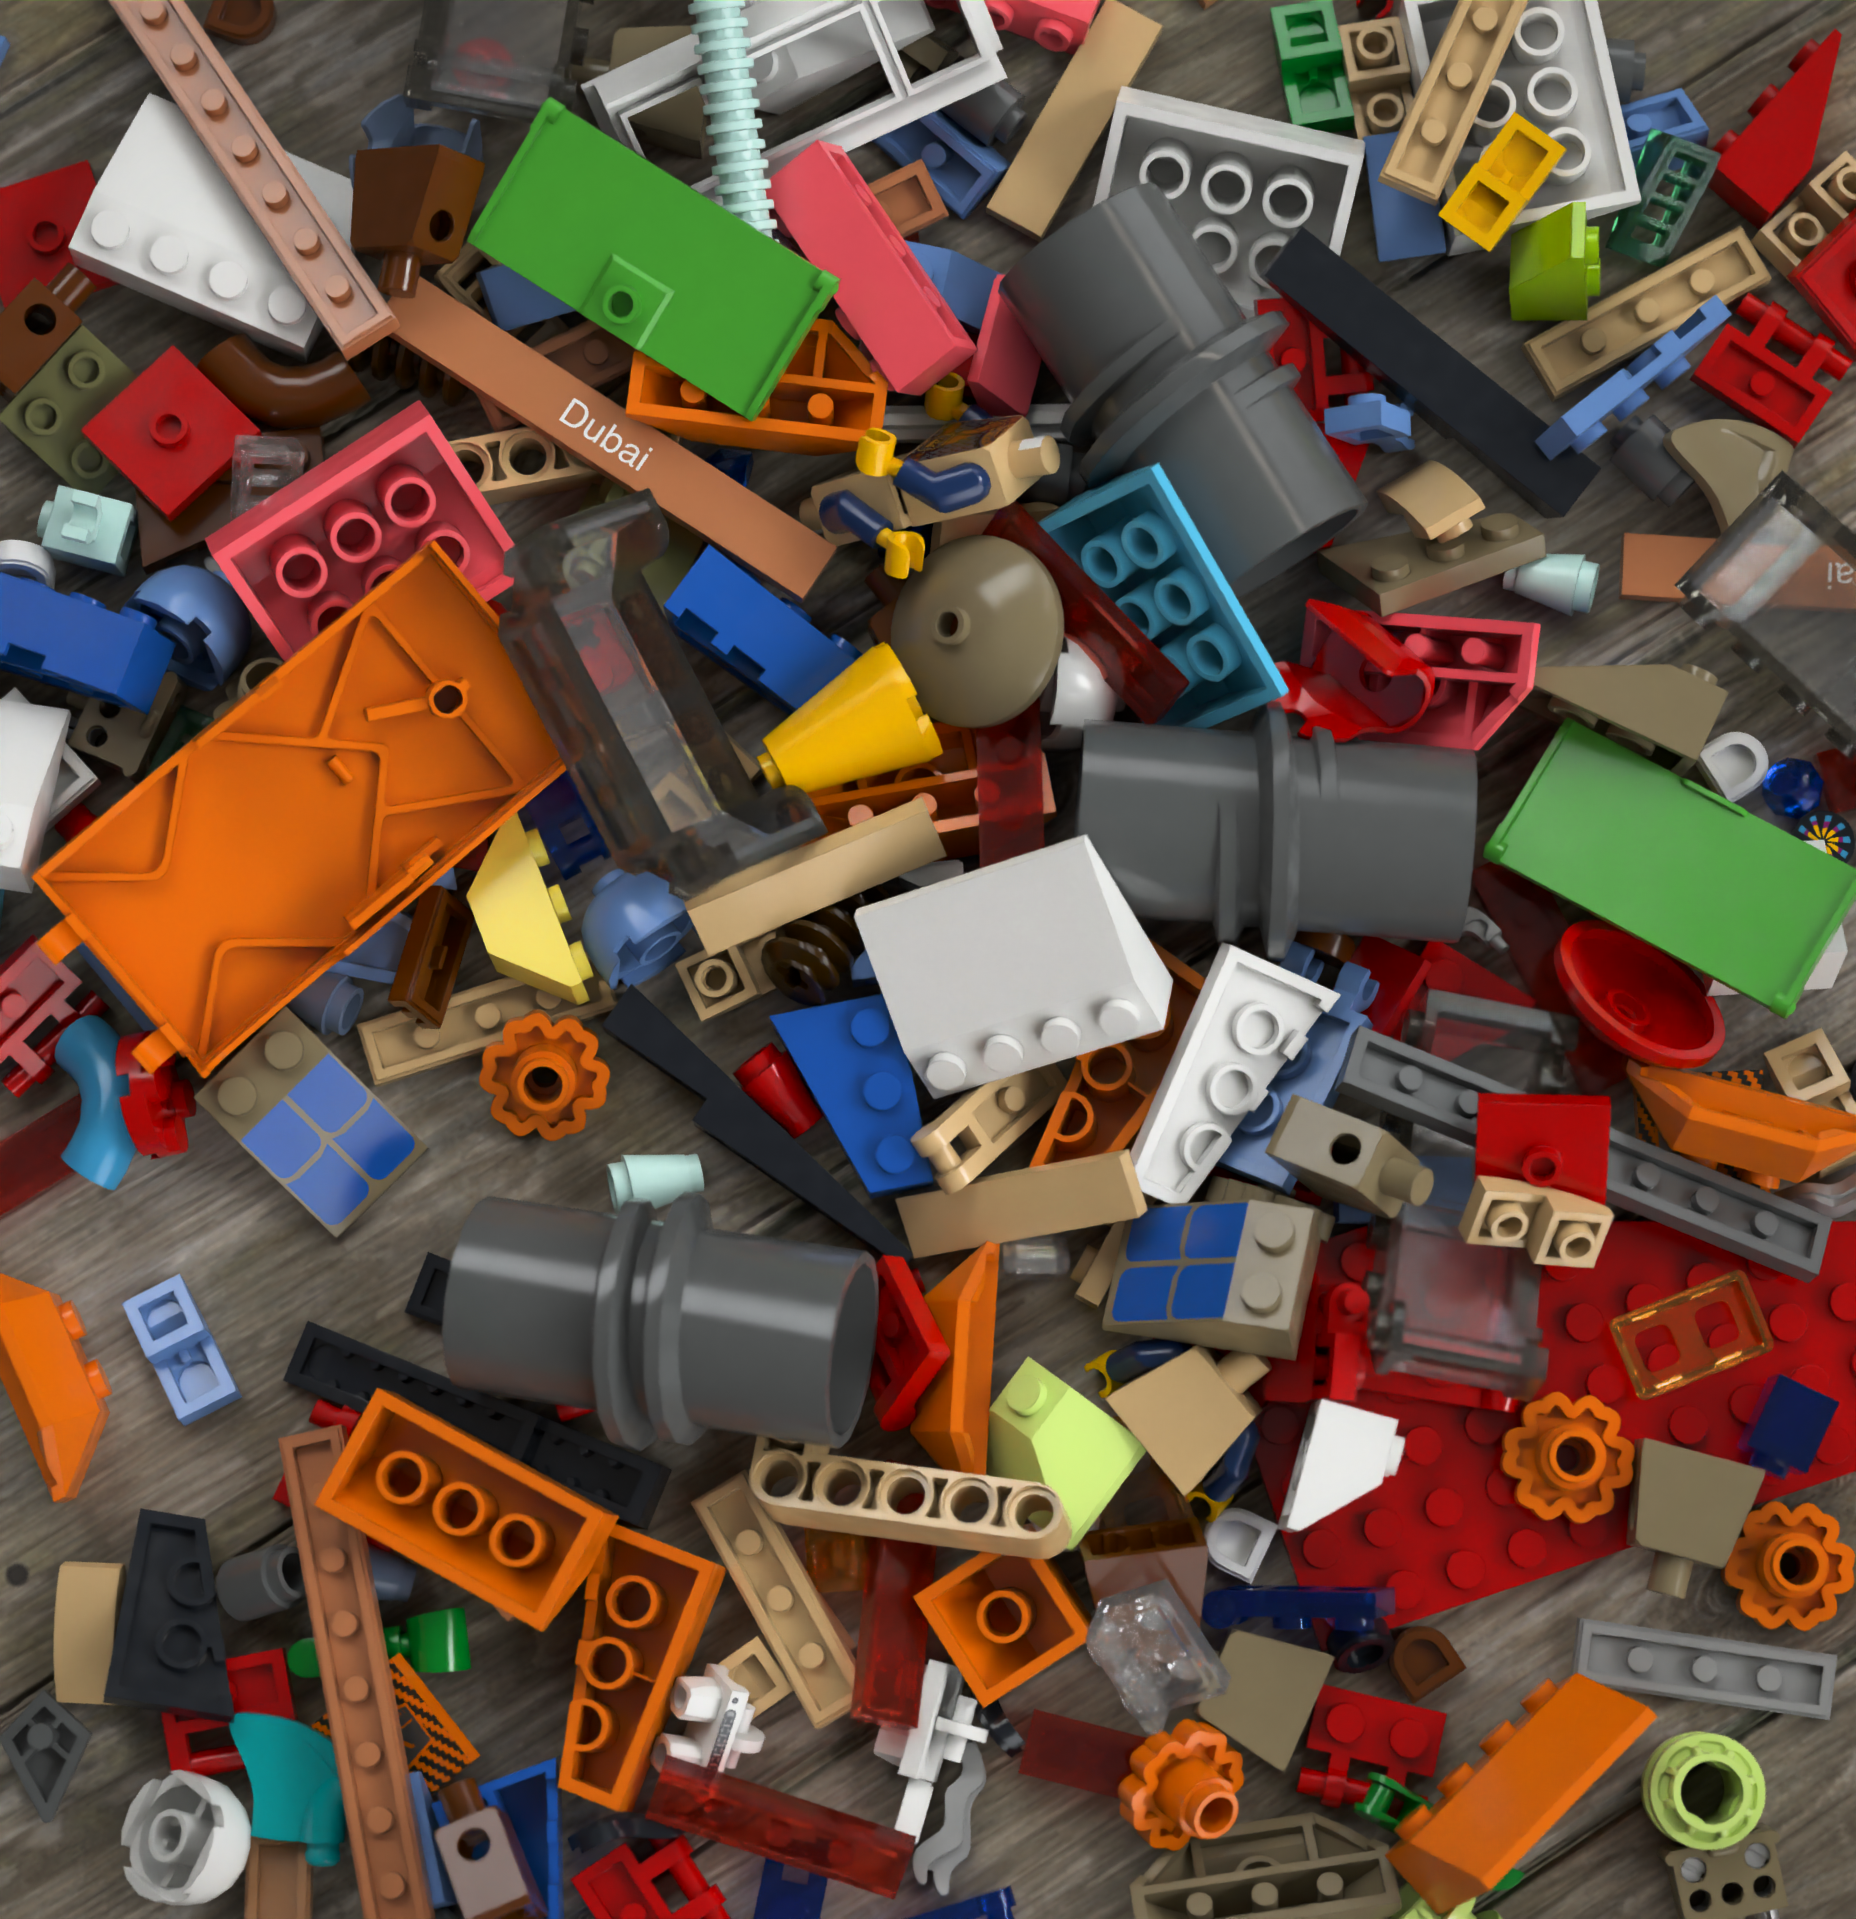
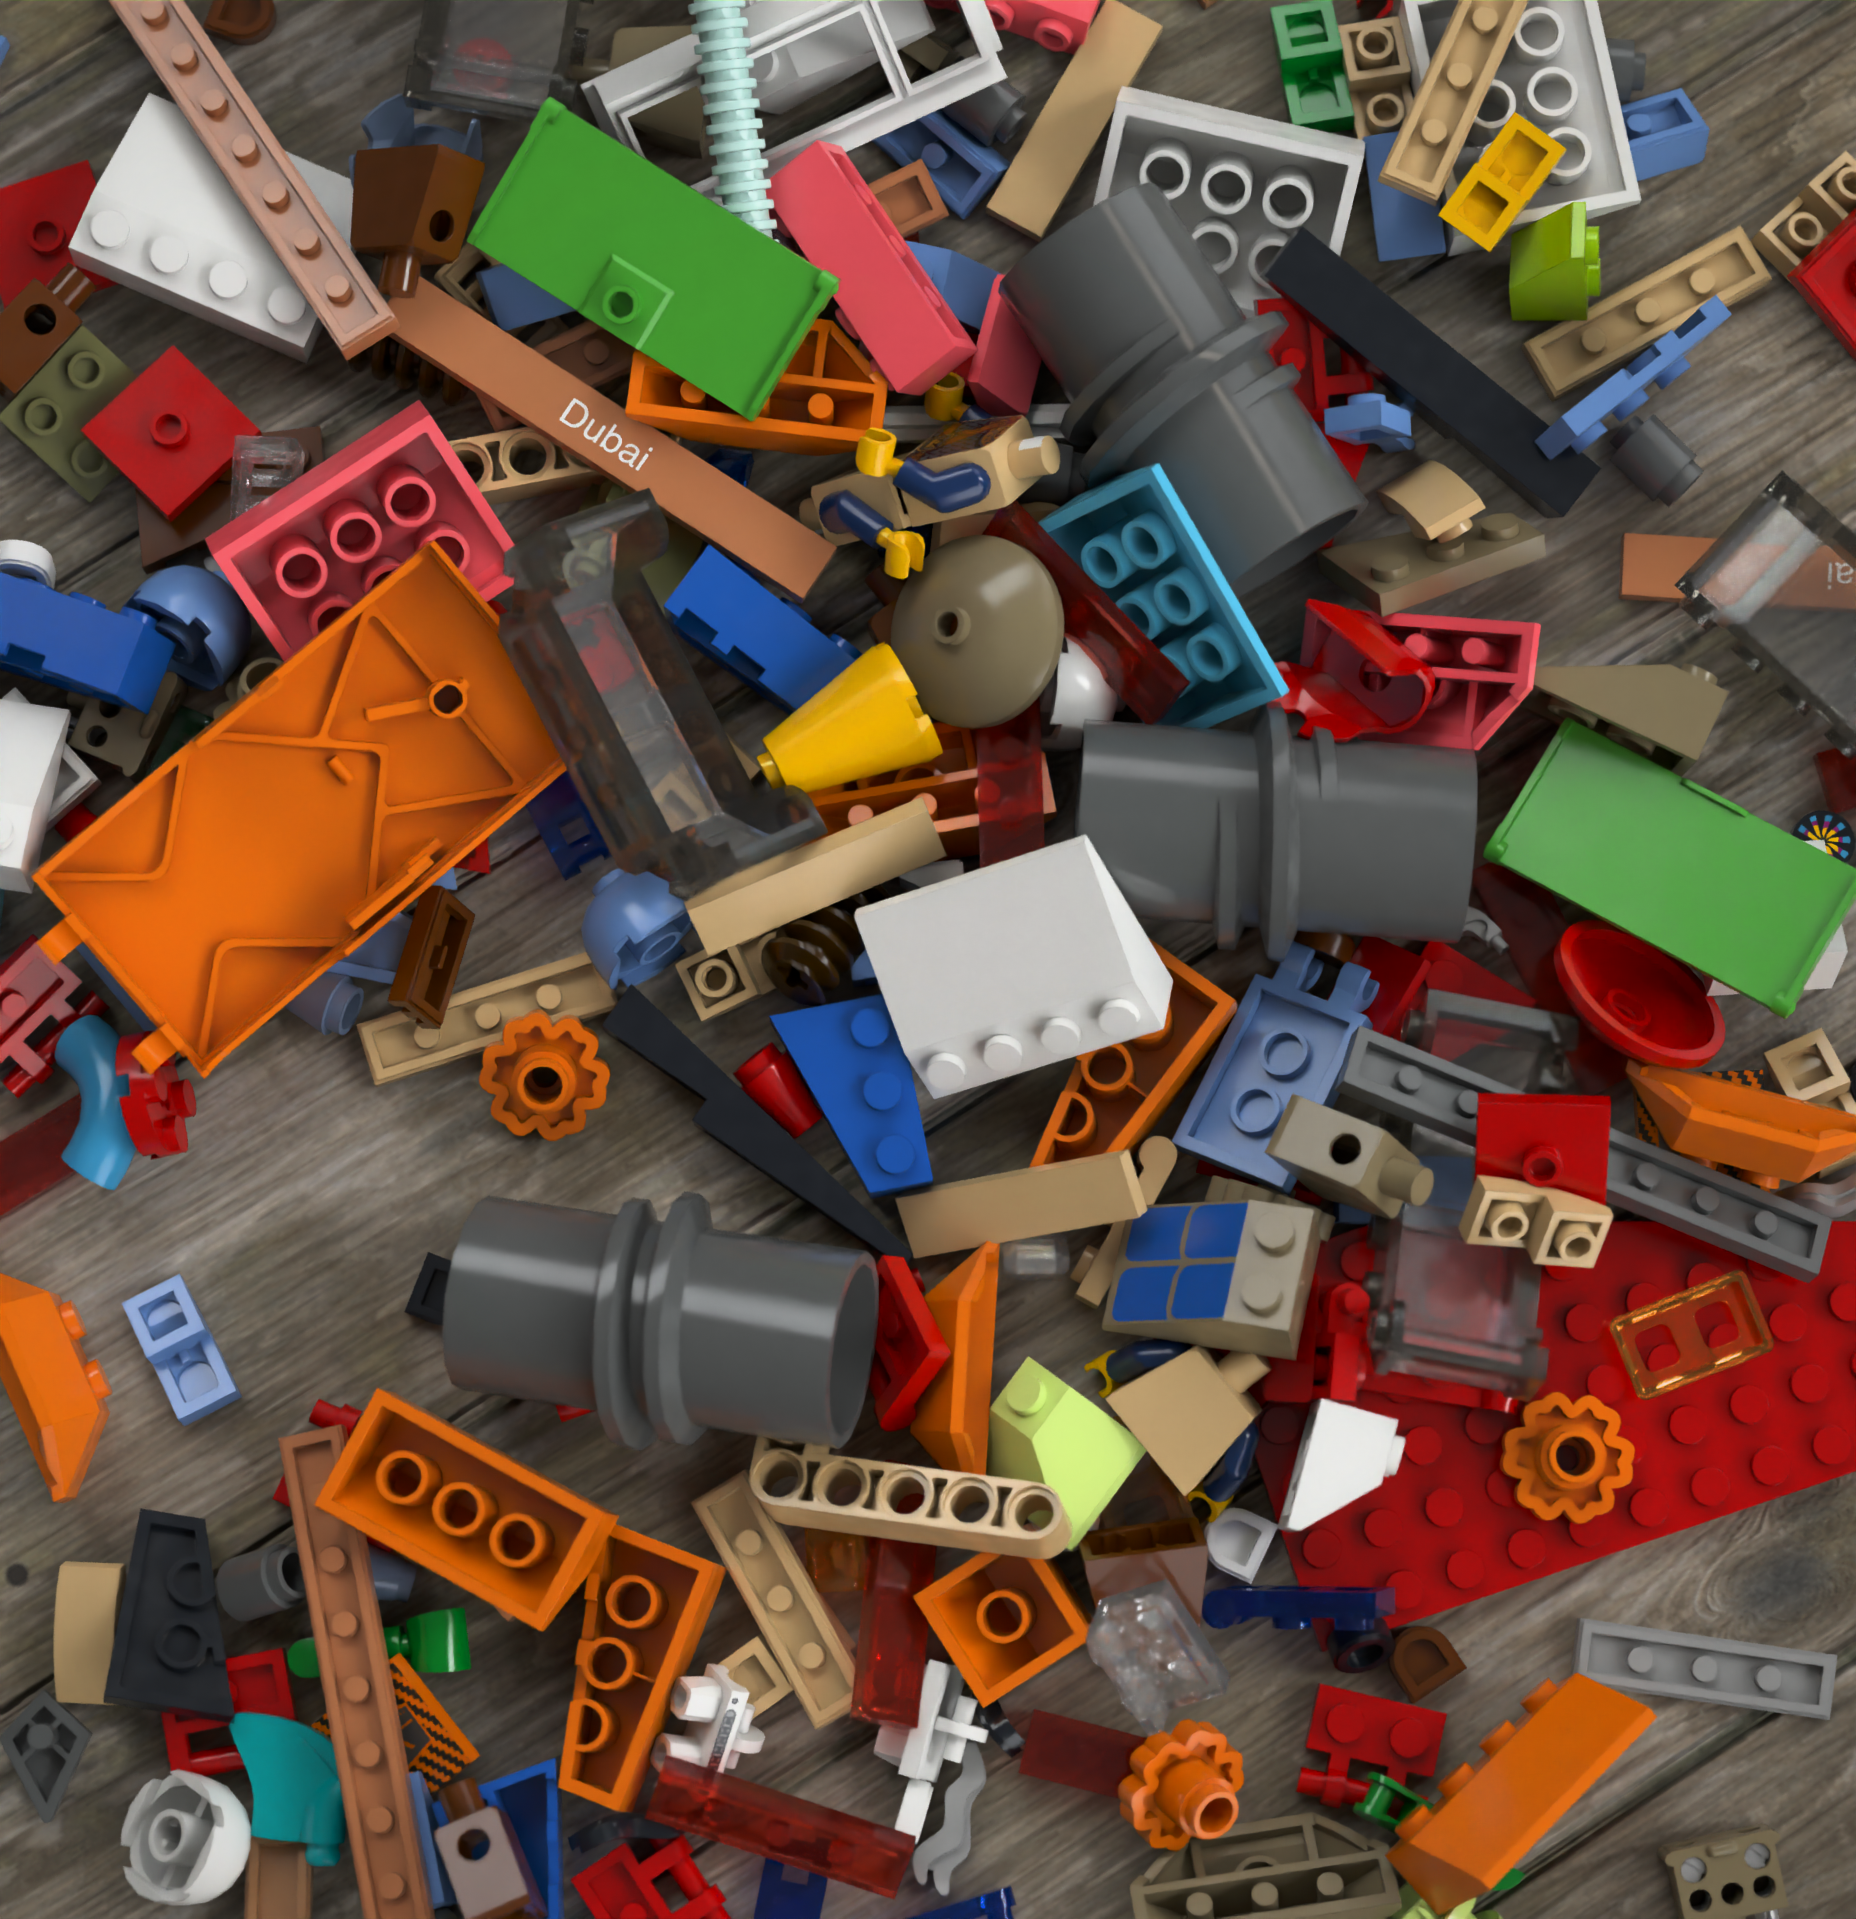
light aqua brick [37,485,139,577] -> none
slope [193,1006,429,1239] -> none
reddish brown cylinder [196,333,372,428] -> none
black slope [283,1321,672,1530] -> none
light yellow slope [466,813,594,1005] -> none
light aqua cone [606,1154,704,1215] -> none
tan plate [910,1063,1067,1194] -> none
white wing [1130,942,1341,1204] -> none
dark tan torso [1168,1628,1335,1772] -> none
light aqua cone [1503,554,1600,616] -> none
clear green slope [1605,128,1721,268] -> none
dark tan torso [1626,1438,1766,1600] -> none
yellowish green piece [1641,1731,1766,1850] -> none
dark tan arm [1663,419,1800,541] -> none
red plate [1689,292,1853,449] -> none
white tile [1695,732,1769,803] -> none
red slope [1703,29,1842,230] -> none
orange plant [1720,1501,1855,1631] -> none
clear blue brick [1736,1374,1839,1480] -> none
clear blue rock [1762,757,1824,819] -> none

